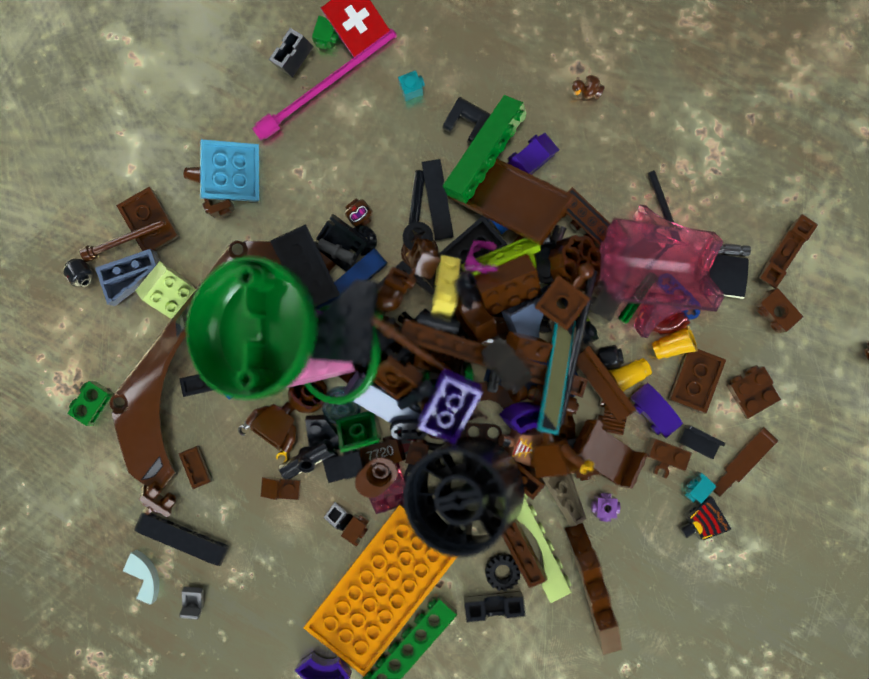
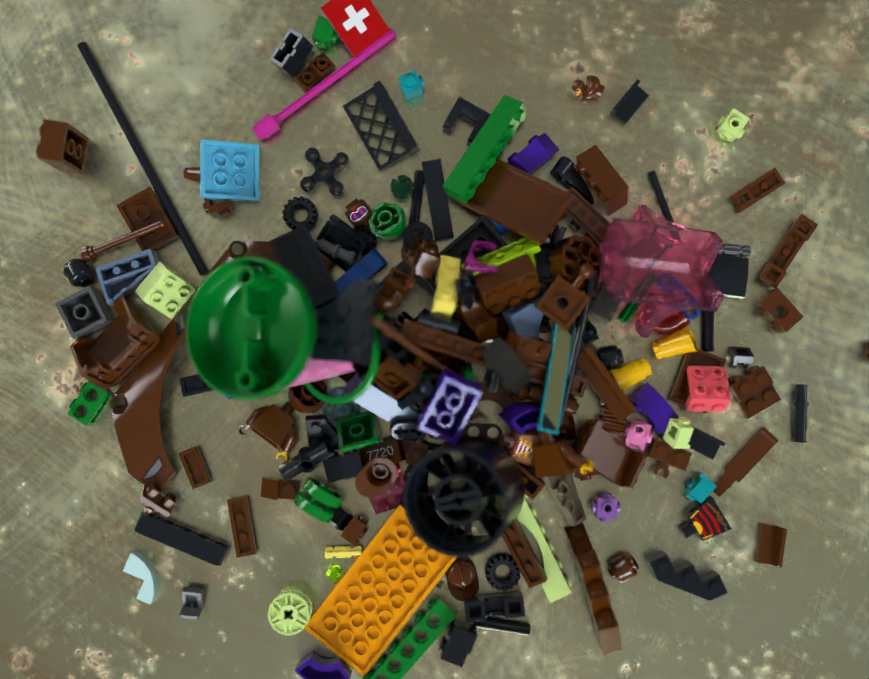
none -> reddish brown brick [36,119,89,175]
none -> dark grey brick [55,286,114,339]
none -> reddish brown windscreen [70,294,160,388]
none -> black piece [77,42,209,276]
none -> reddish brown plate [227,496,257,558]
none -> yellowish green wheel [268,586,314,635]
none -> black tyre [282,196,318,231]
none -> green wheel [293,477,344,523]
none -> reddish brown slope [294,52,335,93]
none -> black gear [300,148,349,197]
none -> light yellow axle [324,545,362,559]
none -> clear neon green hinge [324,567,341,584]
none -> black fence [343,80,420,172]
none -> green cone [369,202,406,240]
none -> clear green gear [390,175,414,199]
none -> black brick [438,618,477,667]
none -> reddish brown piece [445,557,479,601]
none -> black axle [473,617,531,636]
none -> black piece [550,156,594,205]
none -> reddish brown wedge [576,145,628,216]
none -> reddish brown head [608,553,639,583]
none -> black panel [610,79,649,126]
none -> bright pink brick [624,419,654,452]
none -> black brick [645,551,728,601]
none -> yellowish green brick [663,417,694,449]
none -> coral bracket [686,366,731,413]
none -> black axle [703,295,715,352]
none -> yellowish green brick [716,108,749,142]
none -> reddish brown plate [729,168,785,213]
none -> black tile [729,346,754,369]
none -> reddish brown panel [755,523,787,568]
none -> black pin [793,384,810,443]

